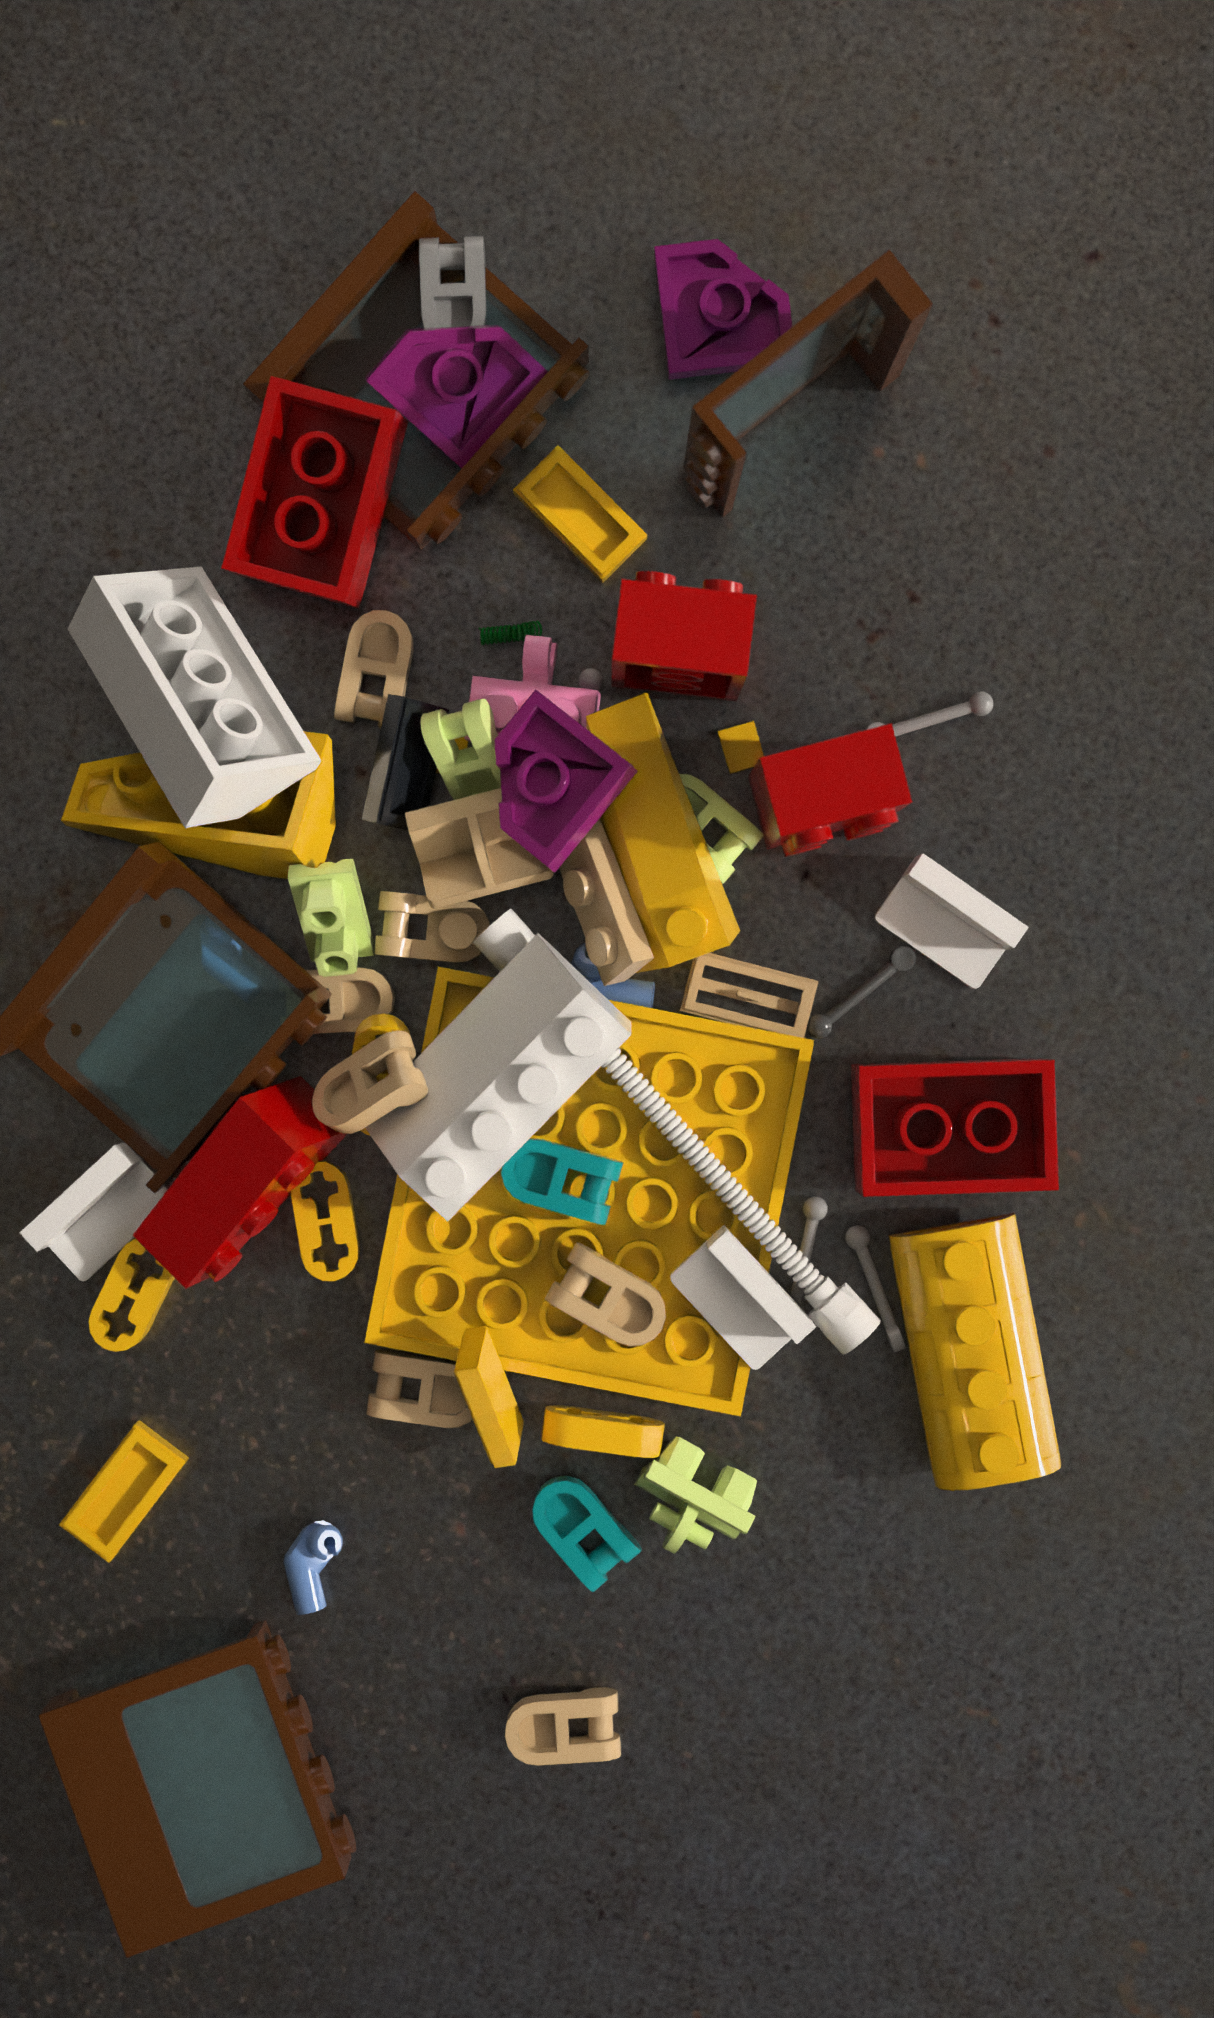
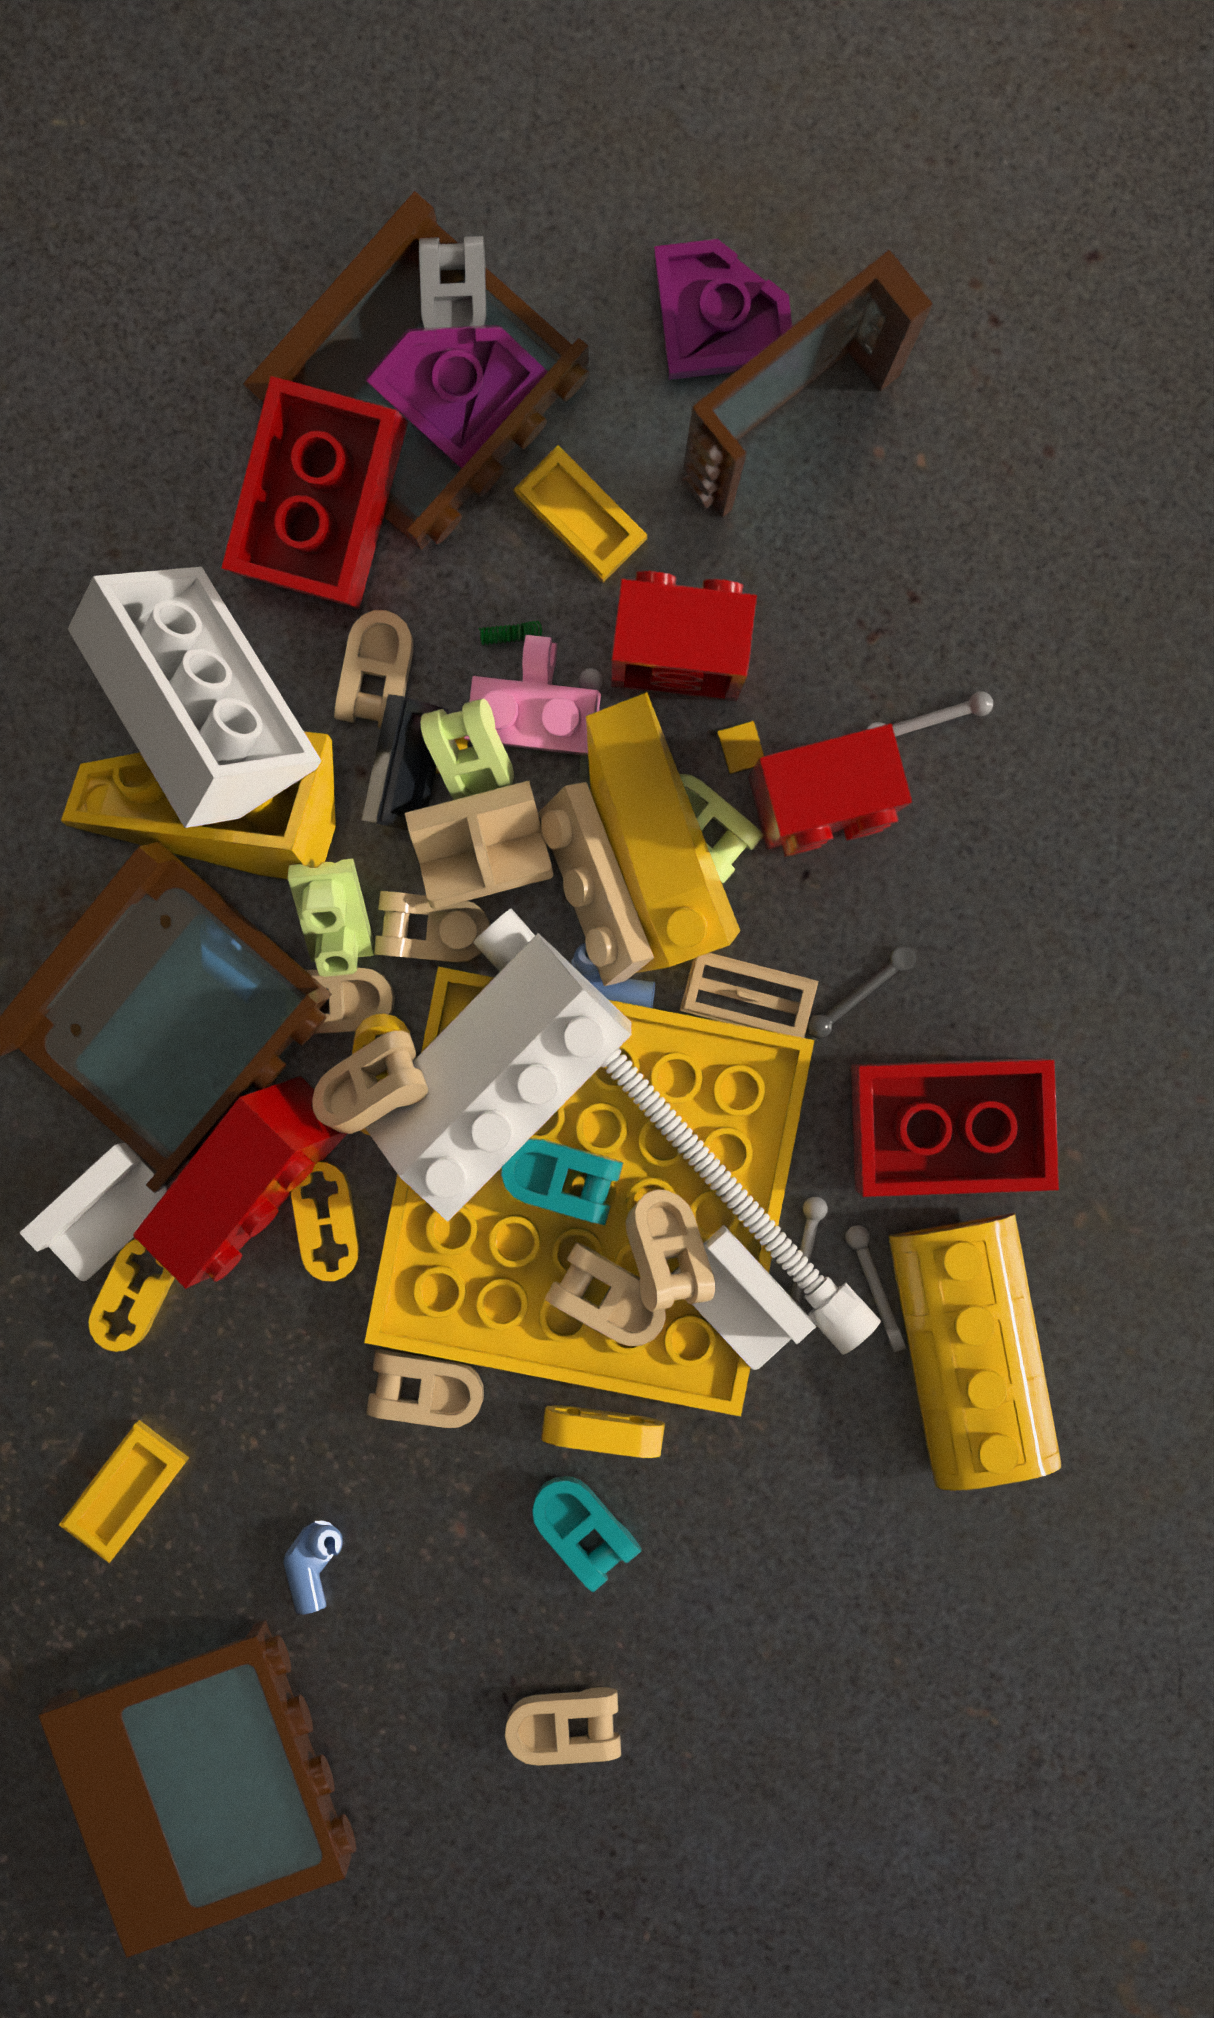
yellow tile [454,1326,524,1468] -> none
magenta plate [495,689,638,873] -> none
yellowish green hips [634,1436,757,1554] -> none
white panel [874,853,1029,989] -> none
none -> tan plate [626,1190,715,1311]

